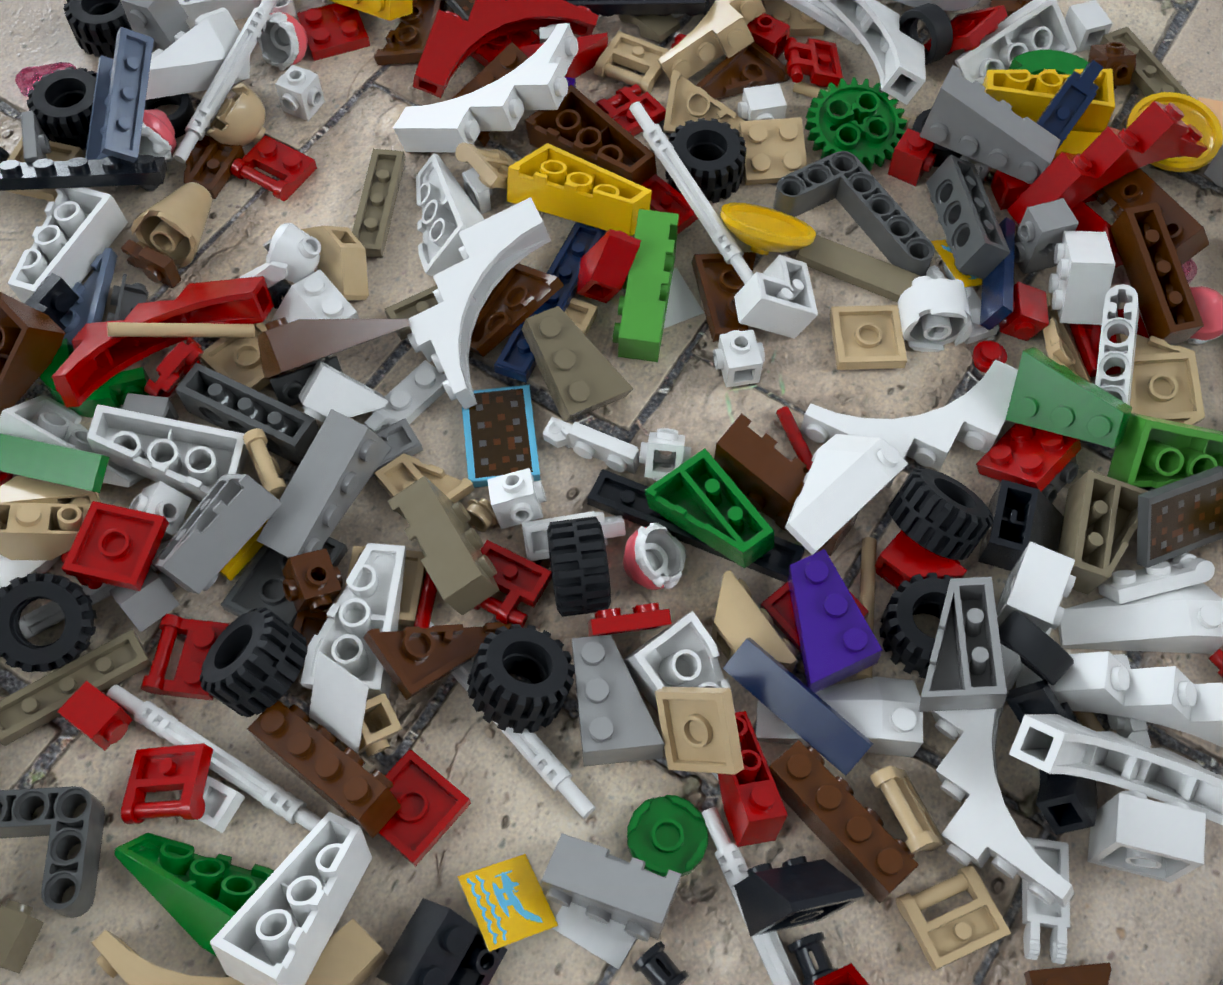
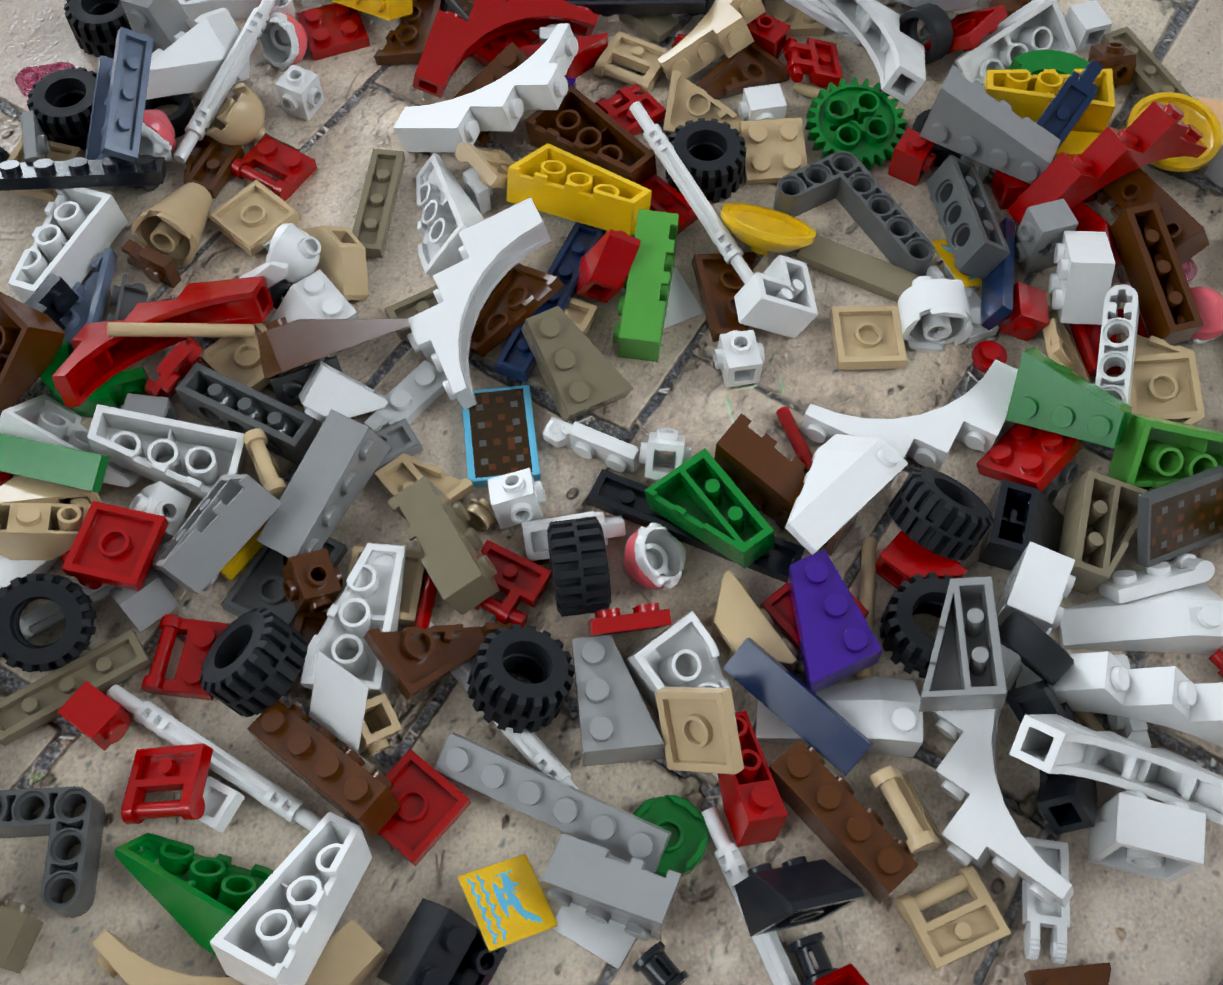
none -> tan plate [208,179,301,257]
none -> light grey plate [435,733,672,873]

